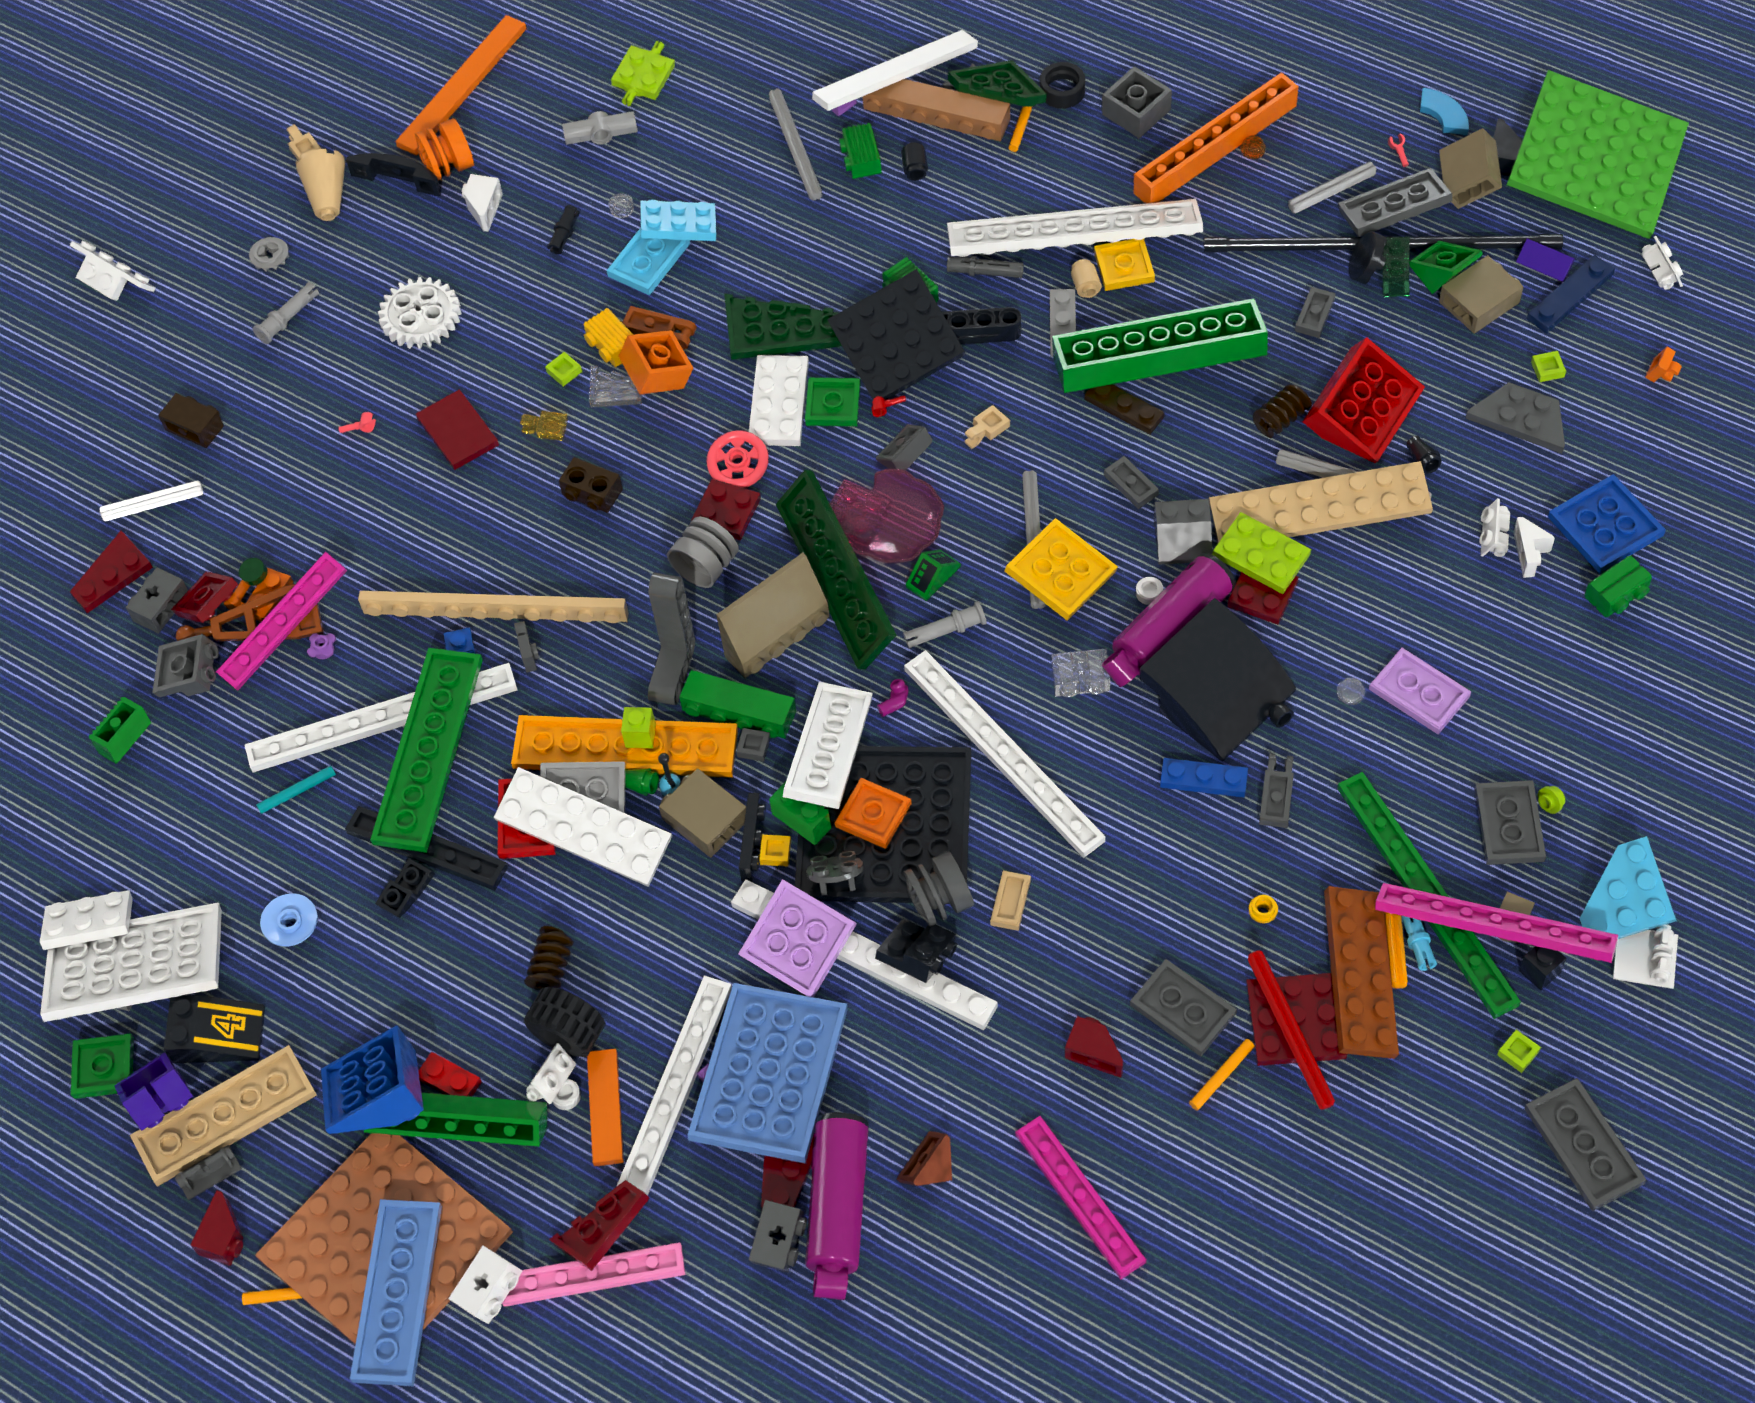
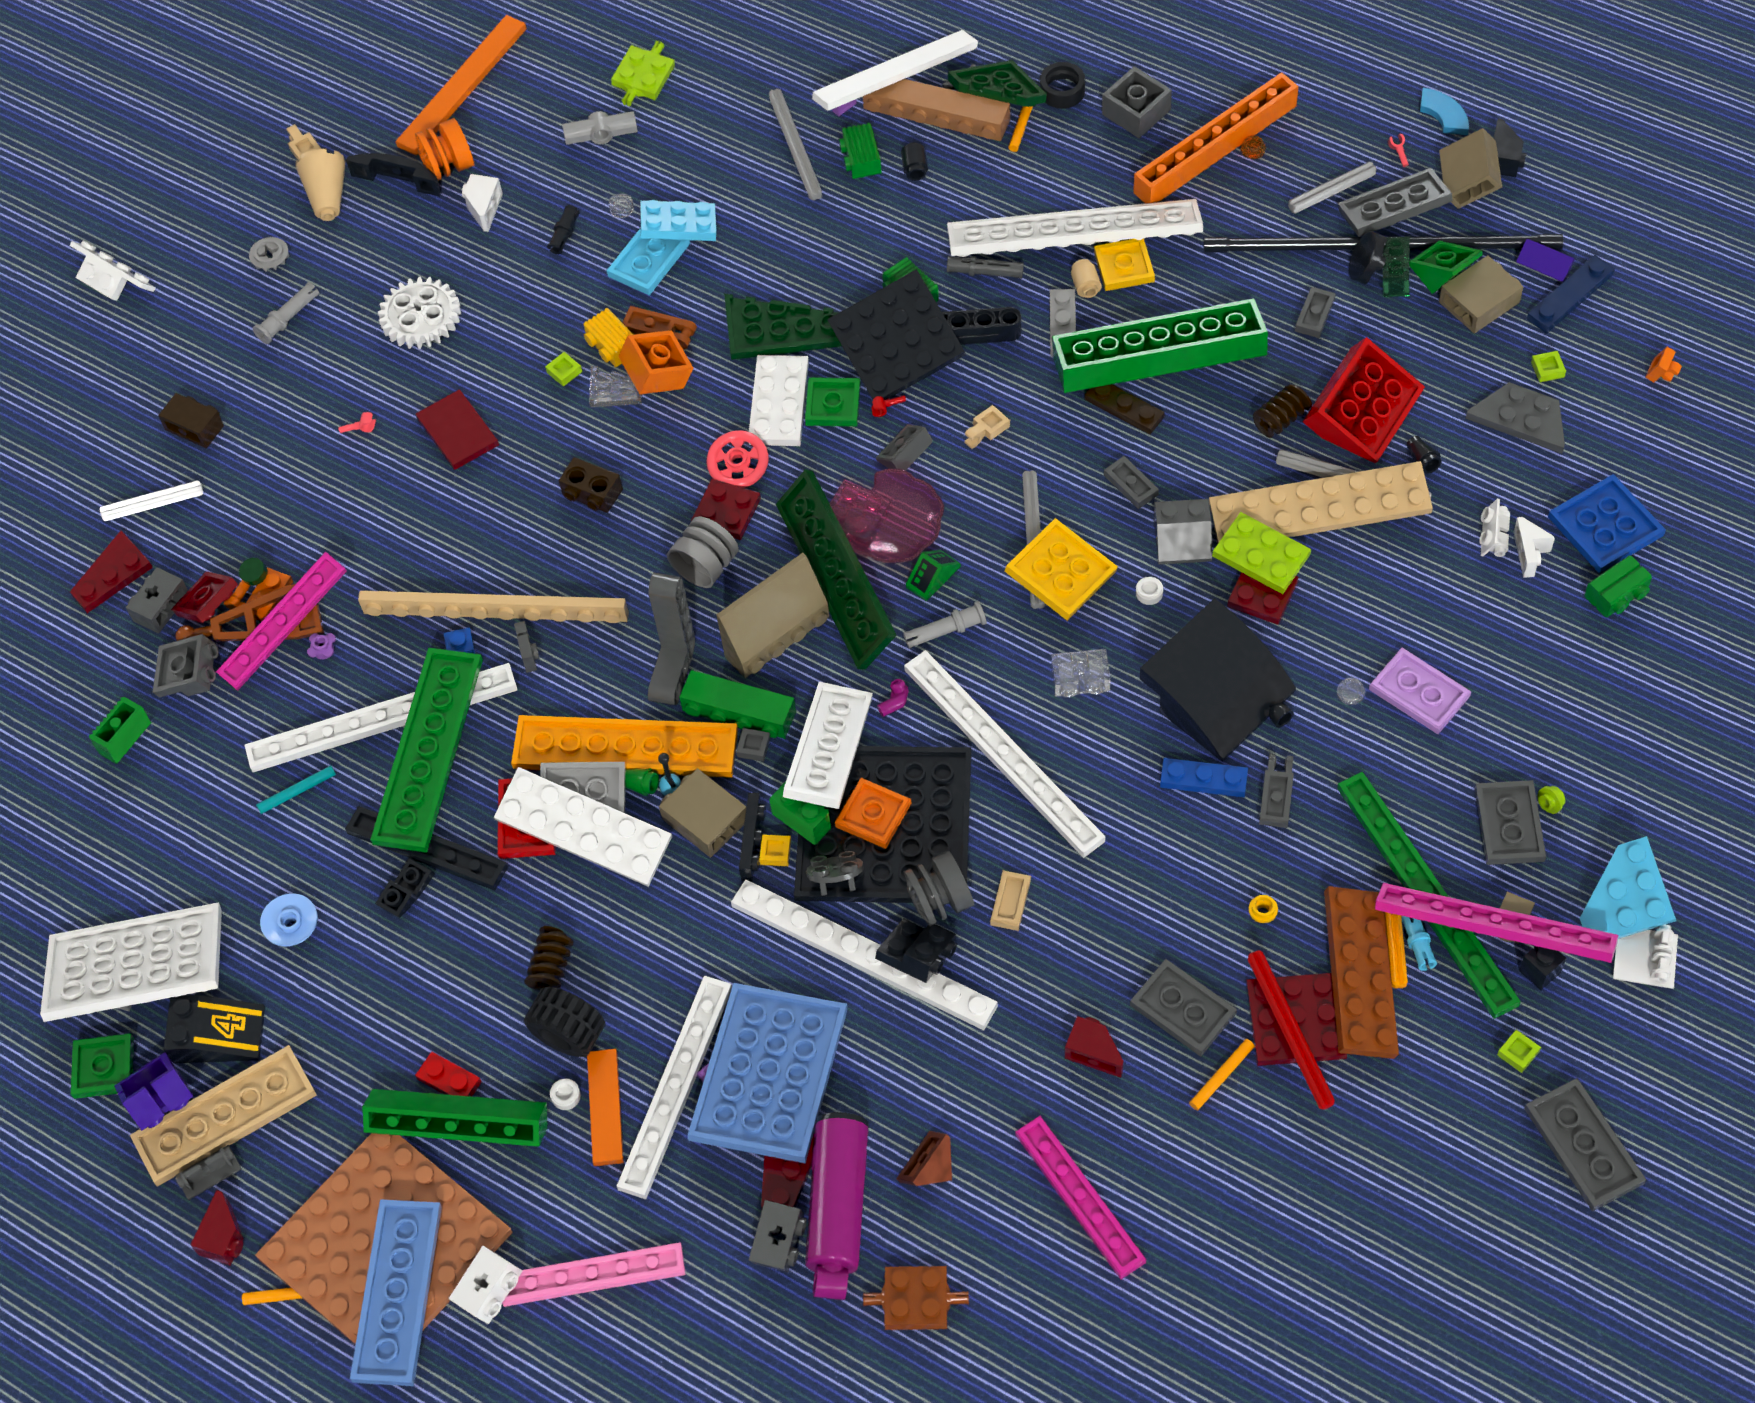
white plate [40,890,133,950] -> none
blue slope [321,1025,424,1134] -> none
clear yellow plate [520,411,568,441] -> none
white hinge [527,1043,576,1104] -> none
dark red wing [549,1180,650,1271] -> none
lime brick [621,707,656,748] -> none
lavender plate [738,879,857,998] -> none
magenta piece [1101,553,1236,687] -> none
bright green plate [1506,70,1689,239] -> none
white hinge [1642,236,1683,290] -> none
none -> dark orange plate [863,1266,969,1330]

